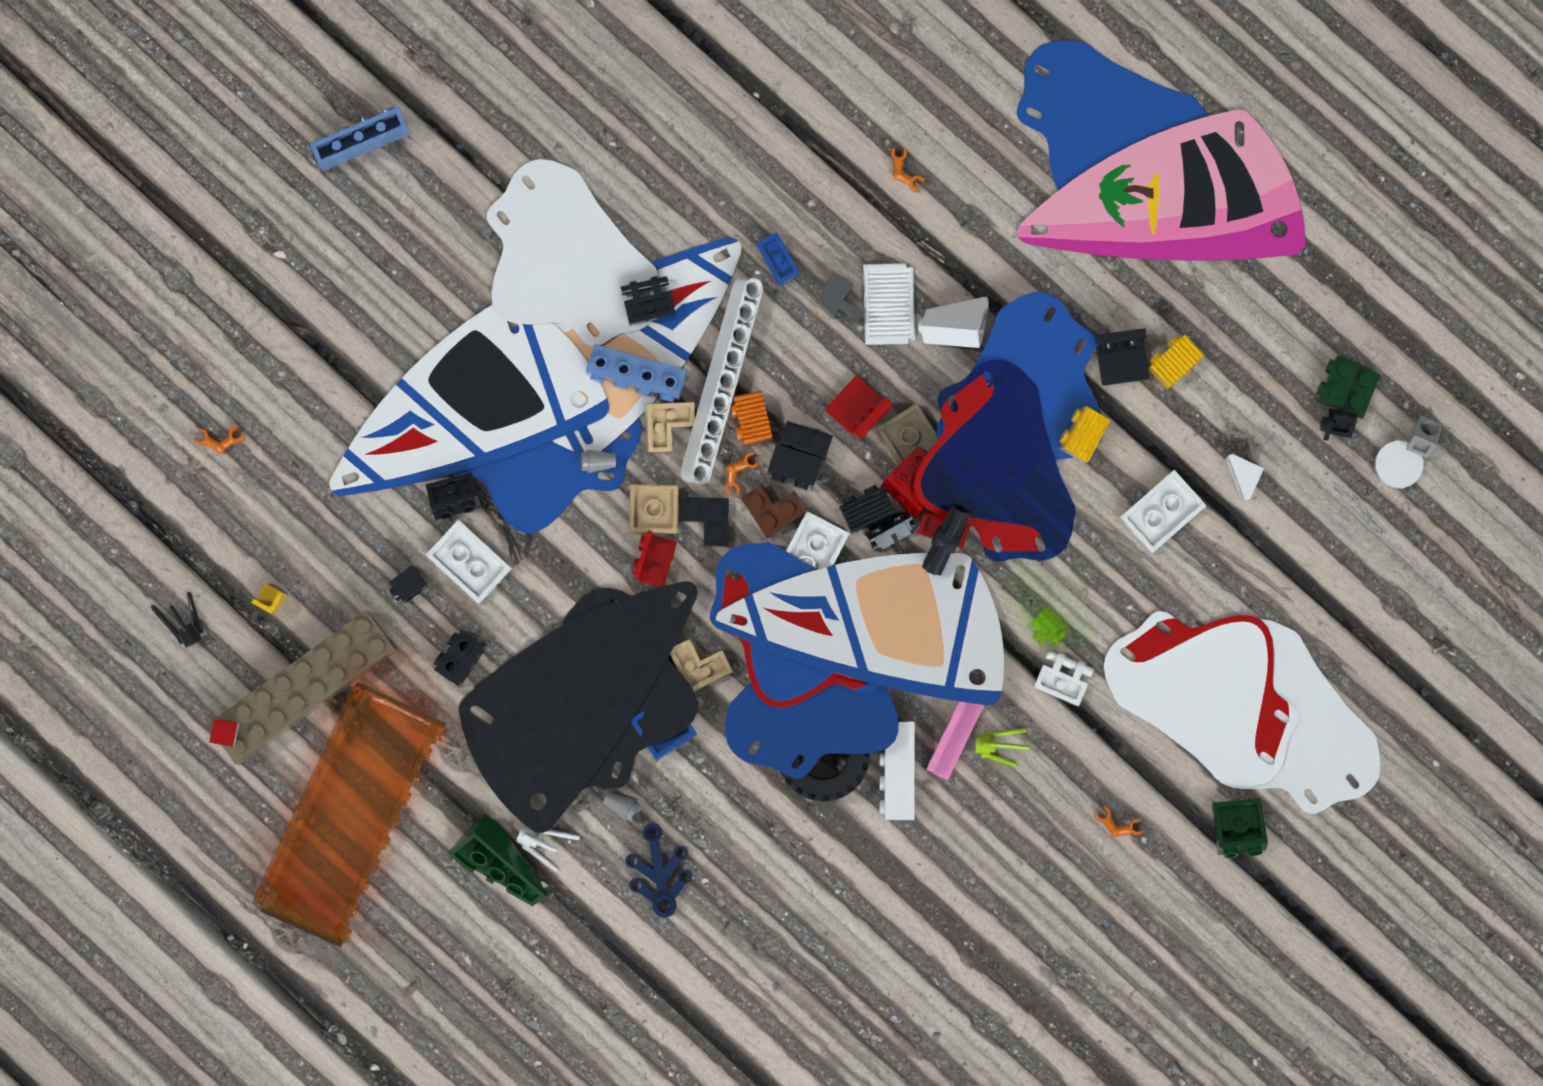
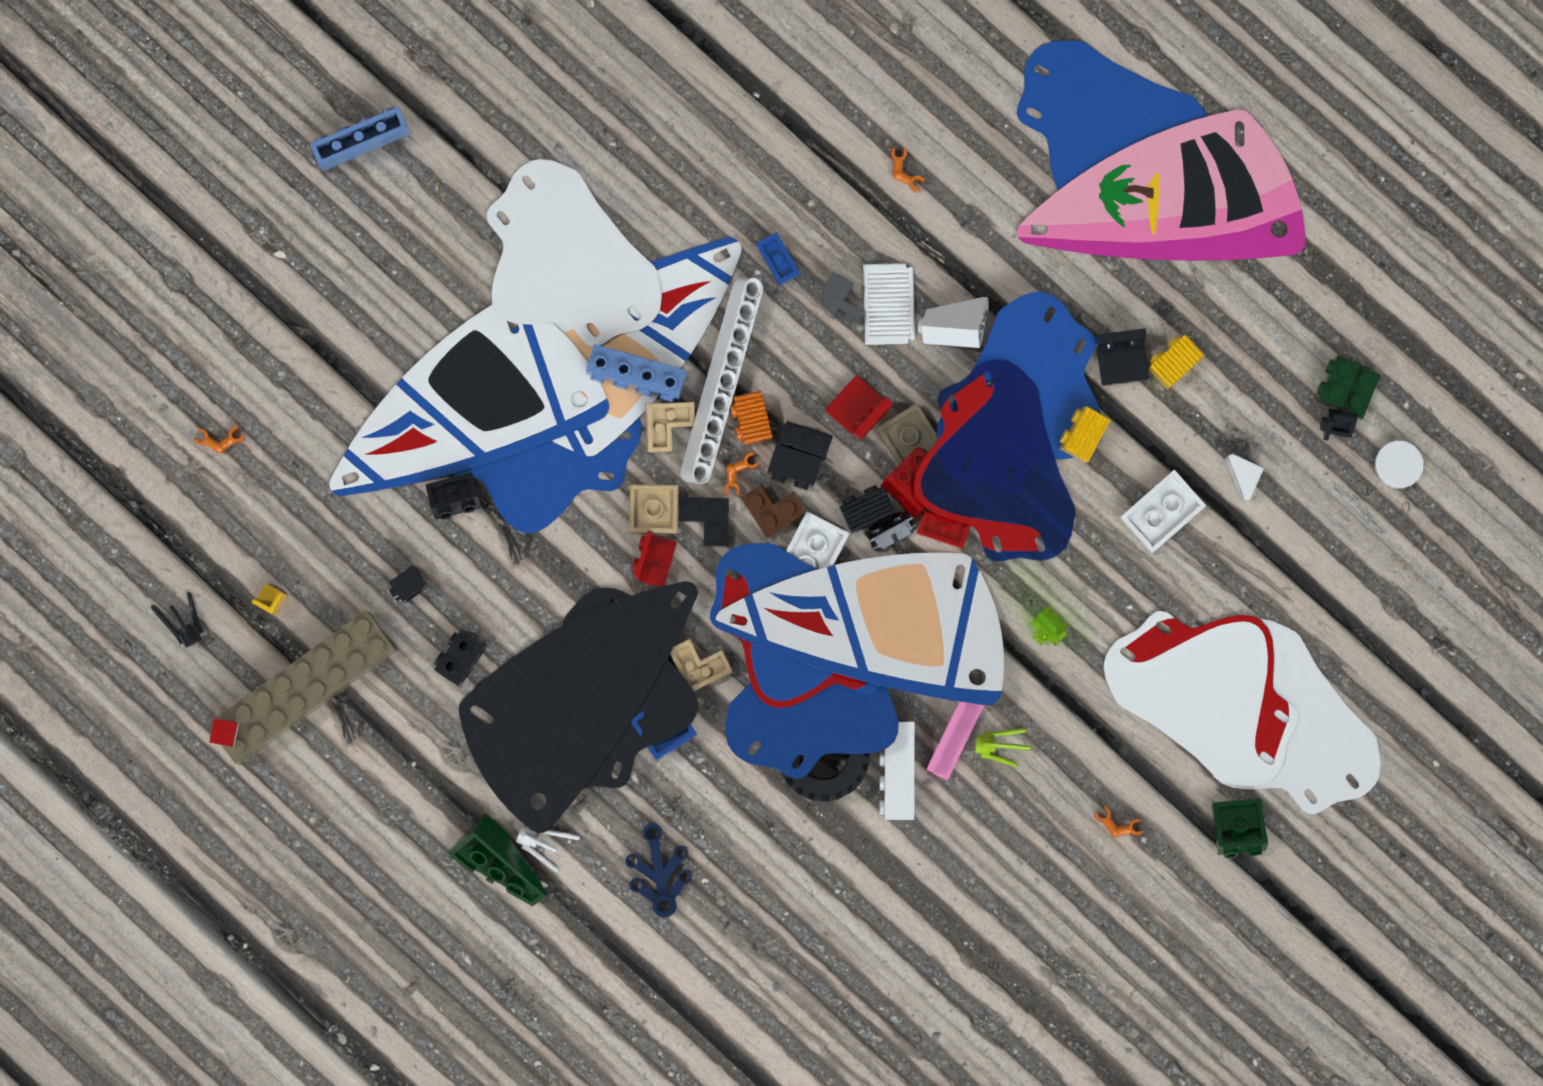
clear orange windscreen [252,682,447,947] -> none
white plate [426,520,512,604] -> none
light grey cone [580,449,616,473] -> none
light grey cone [603,792,641,822] -> none
black plate [620,276,676,326] -> none
black piece [922,503,971,576] -> none
white plate [1033,650,1094,706] -> none
light grey brick [1406,415,1443,459] -> none

